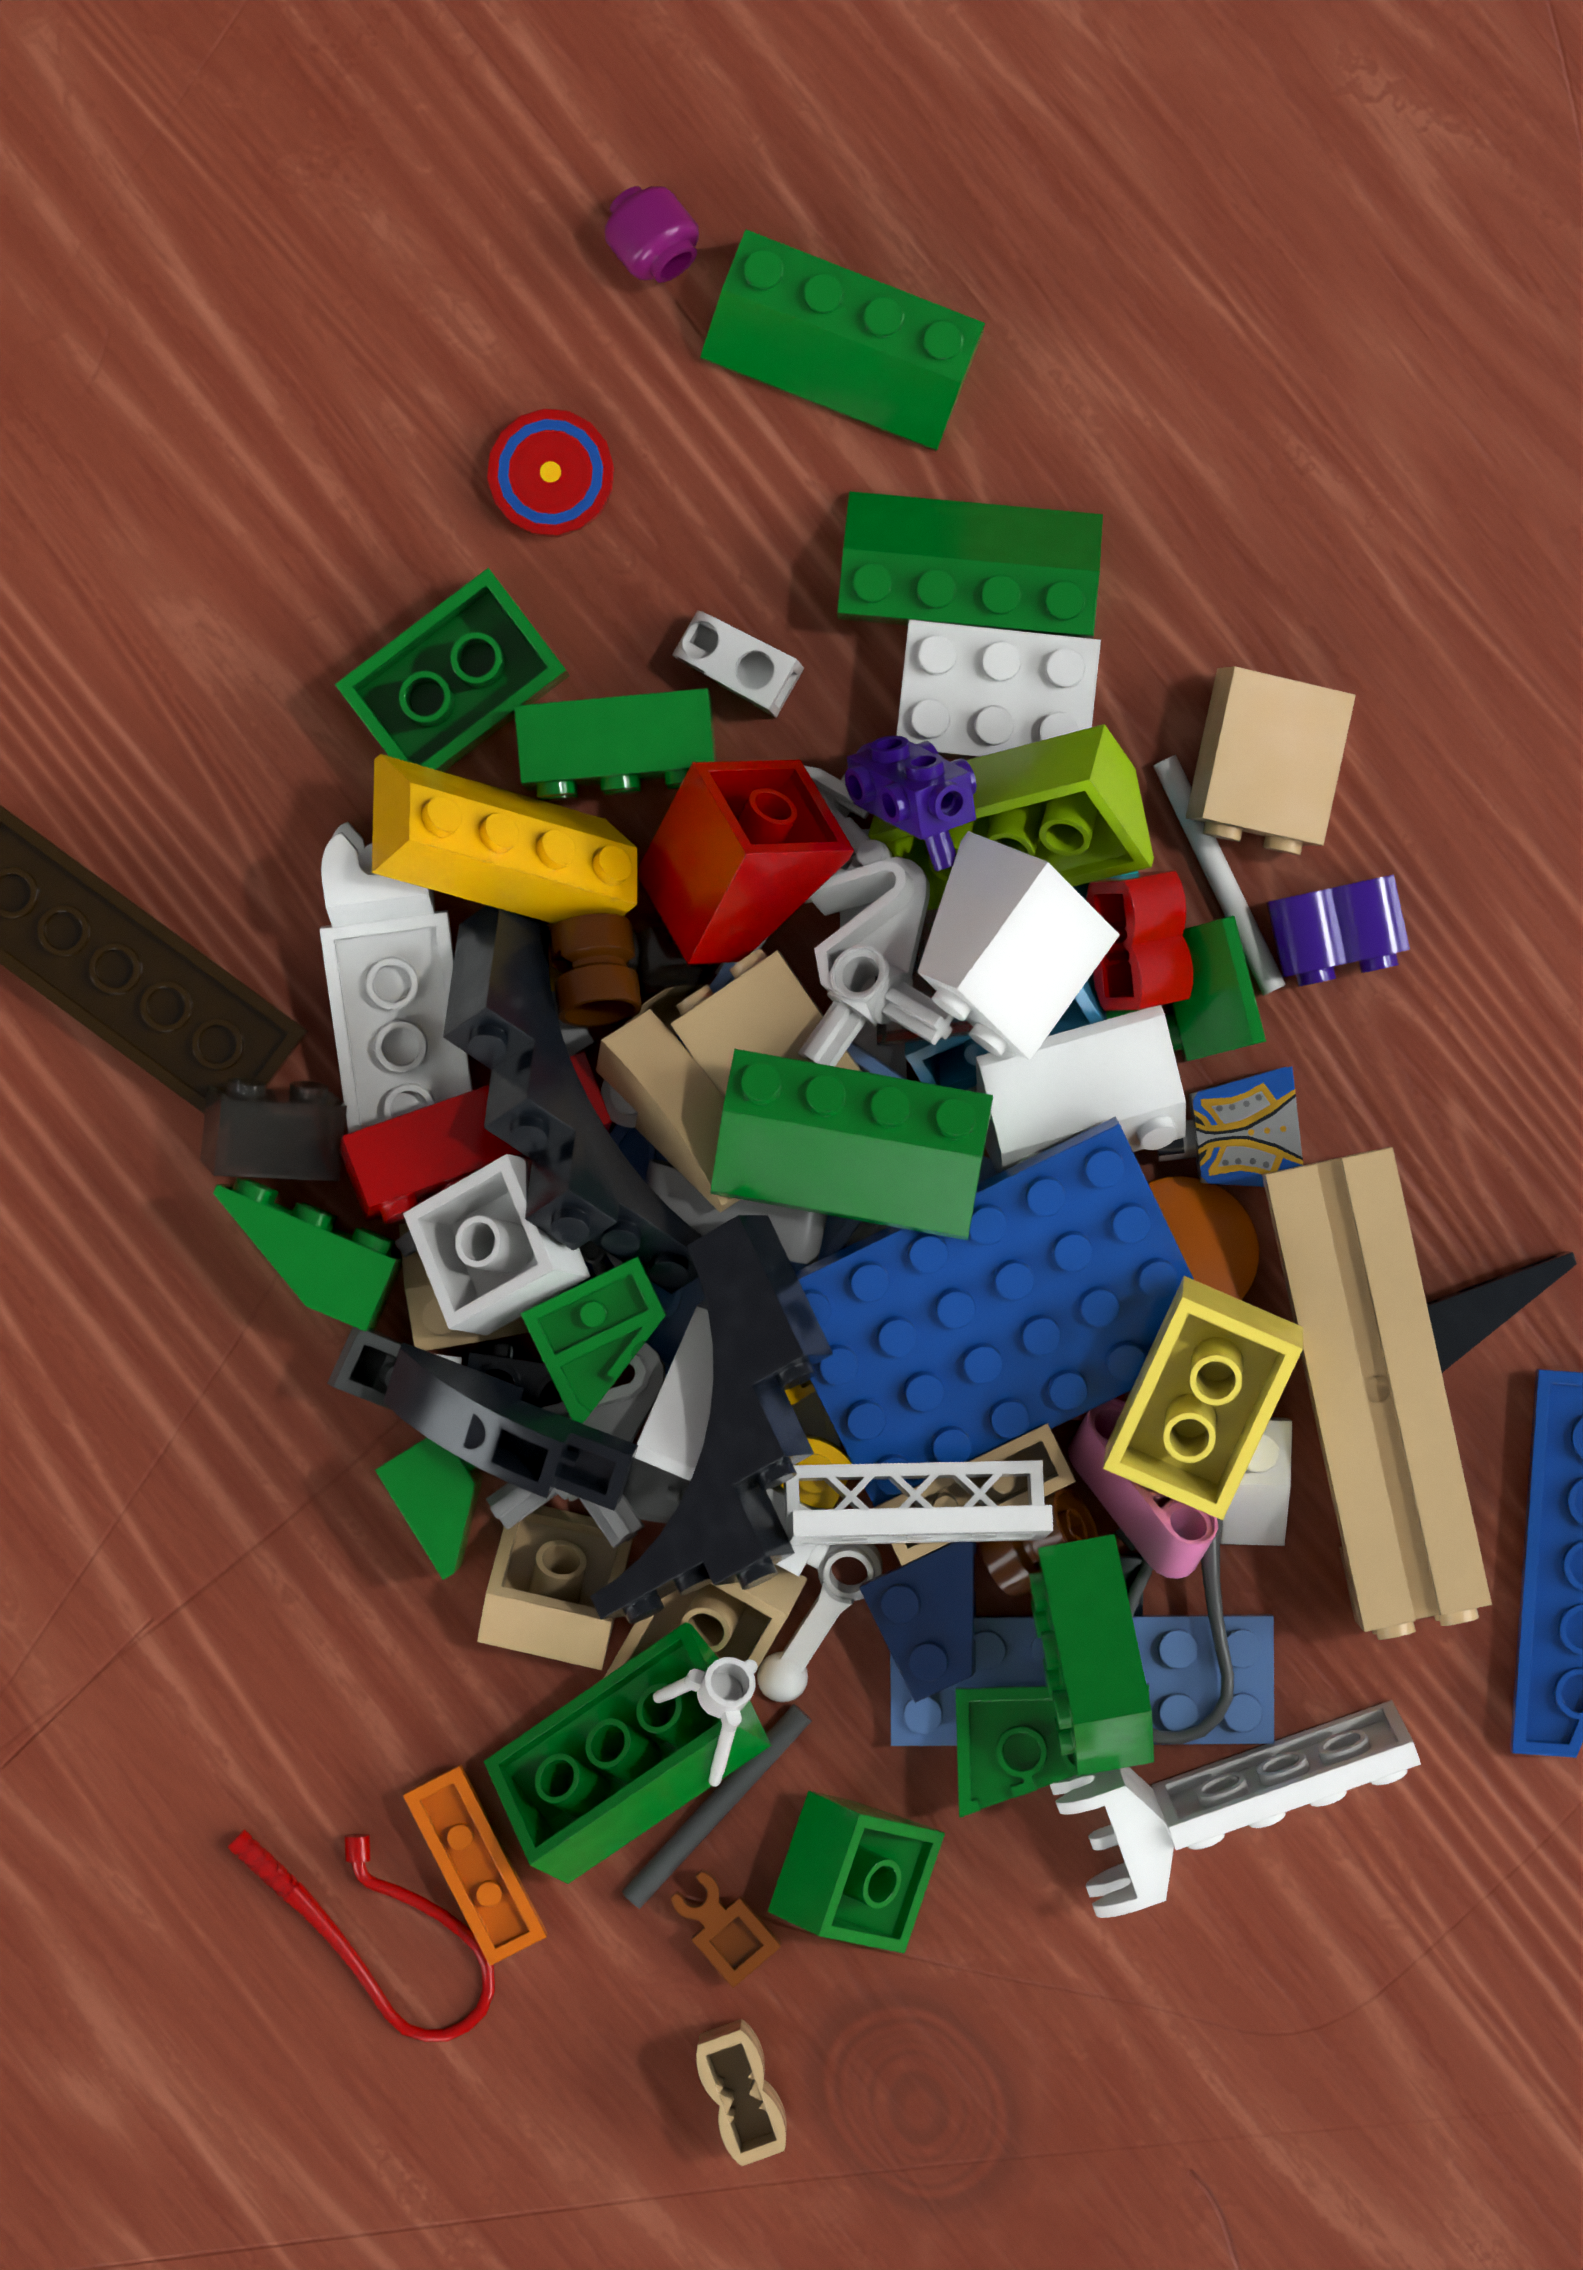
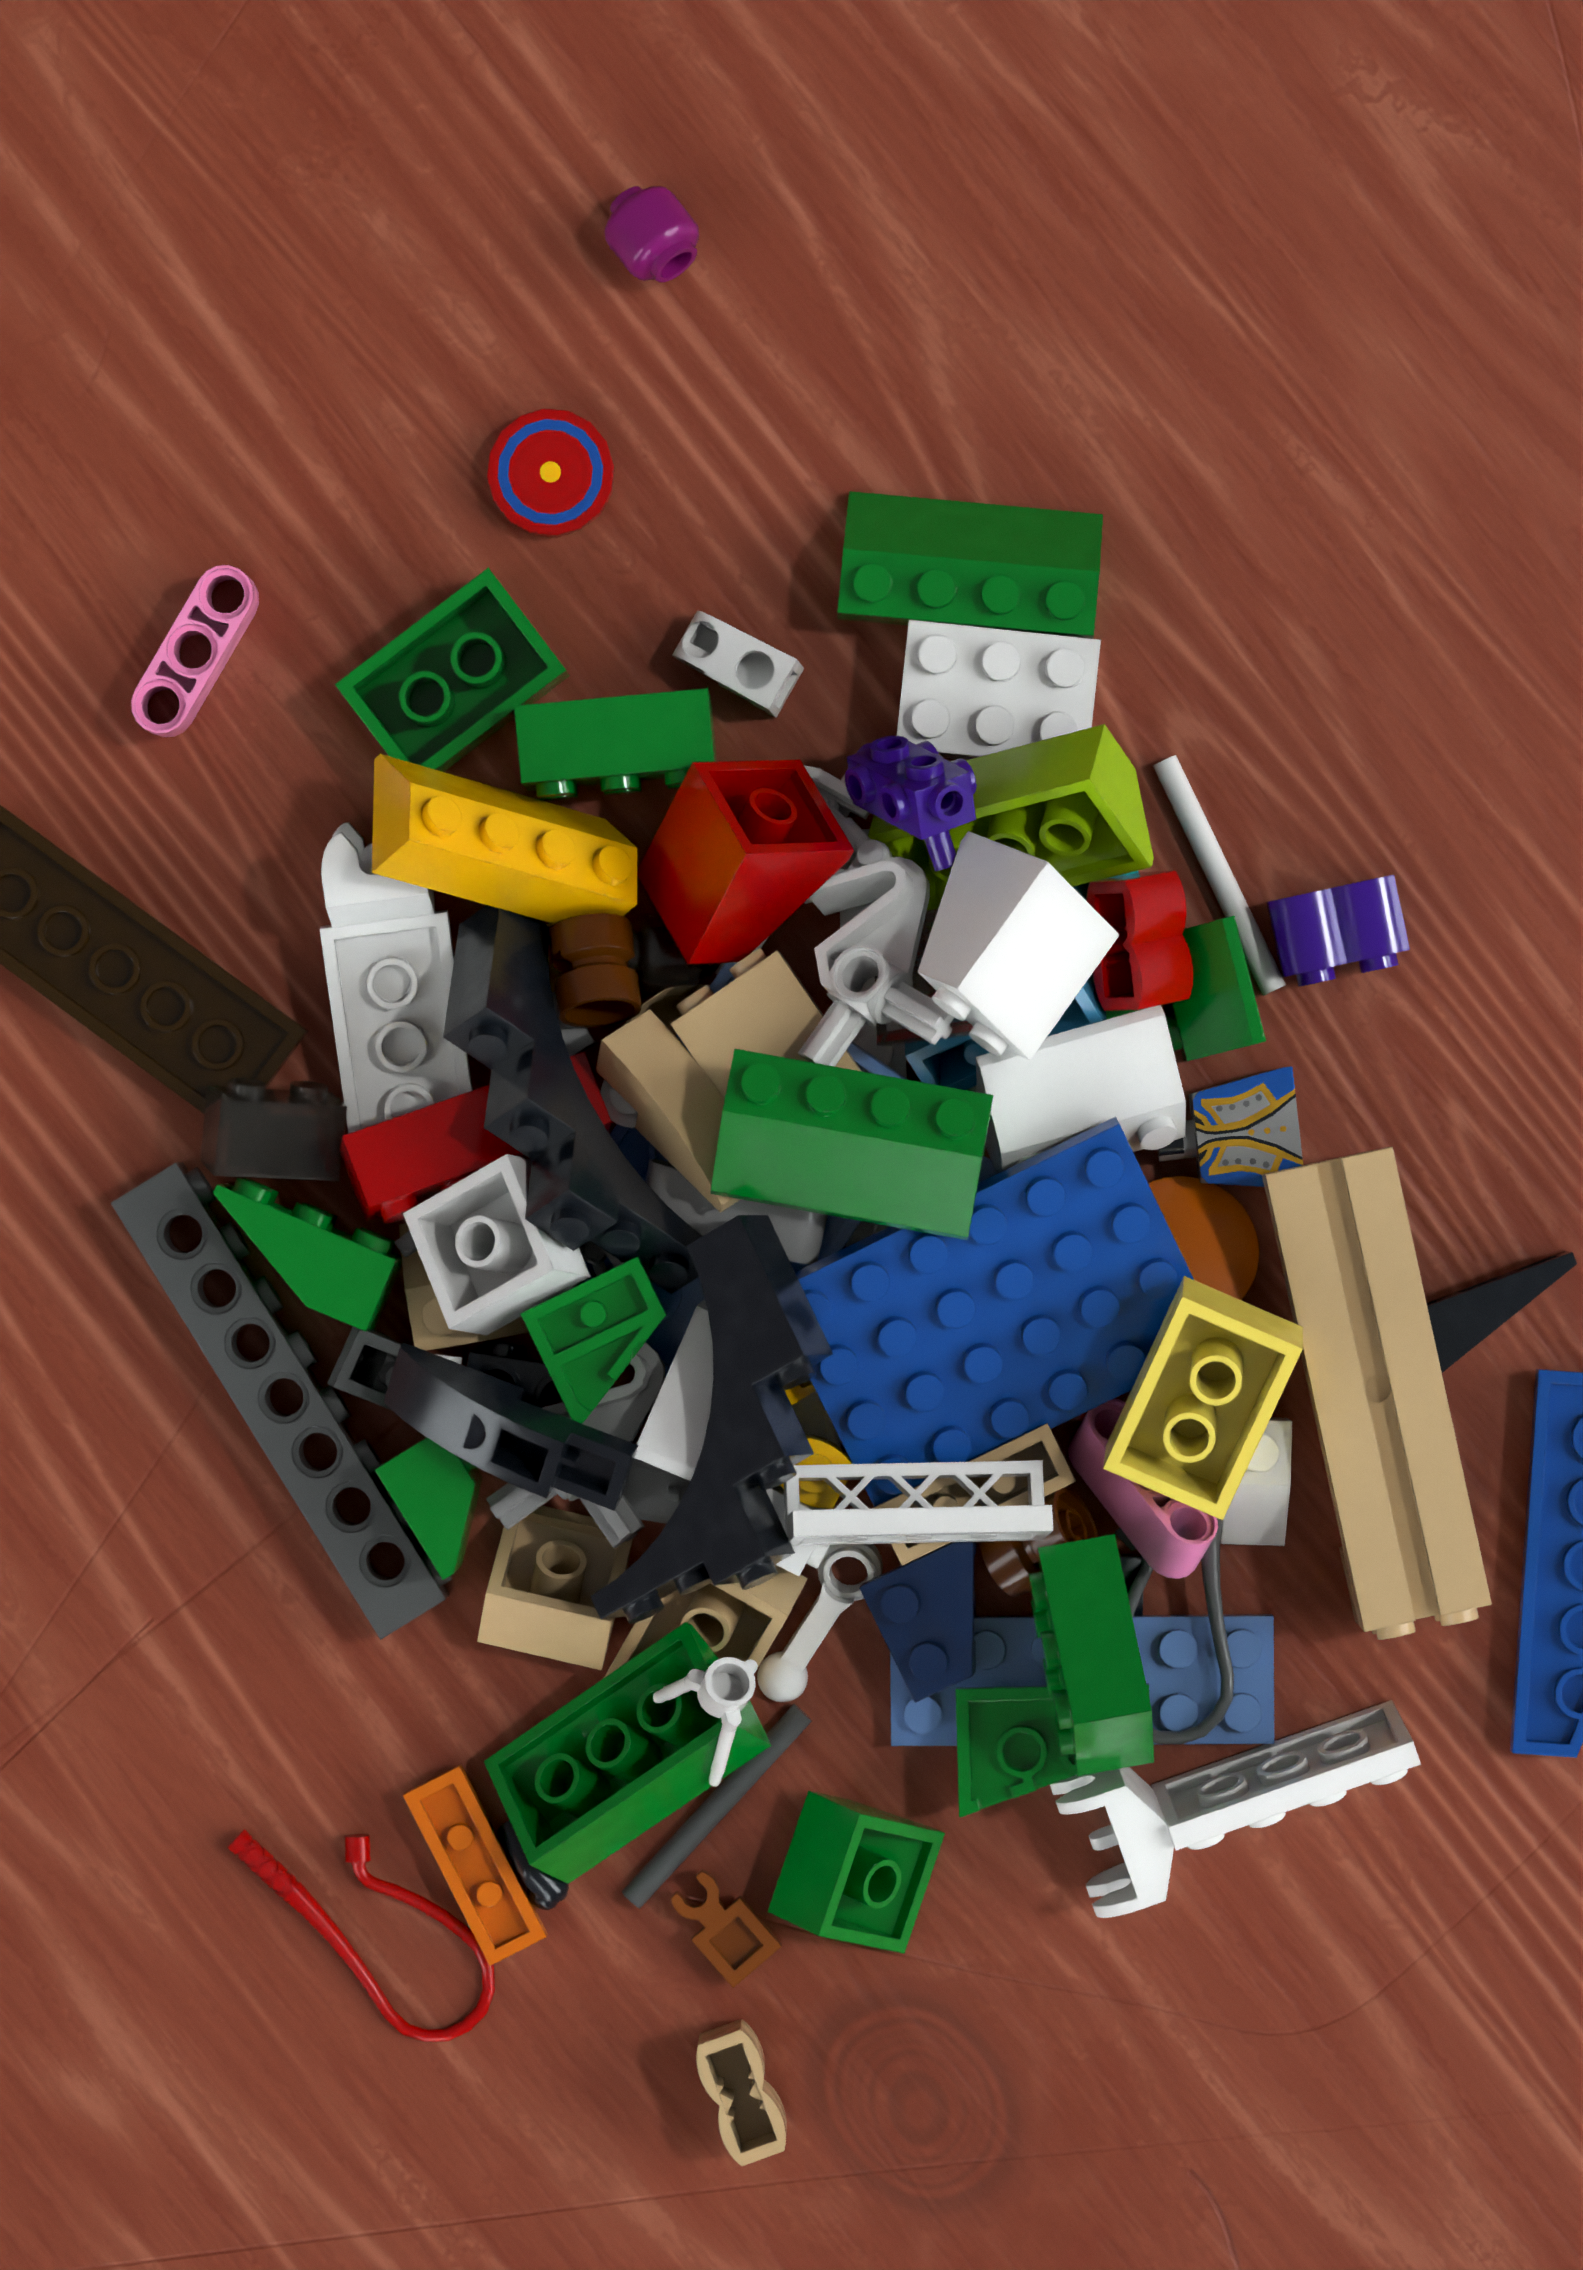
green slope [700,229,985,451] -> none
tan brick [1185,666,1356,855] -> none
none -> dark grey brick [111,1162,452,1640]
none -> bright pink beam [131,565,259,737]
none -> black arm [497,1820,569,1910]

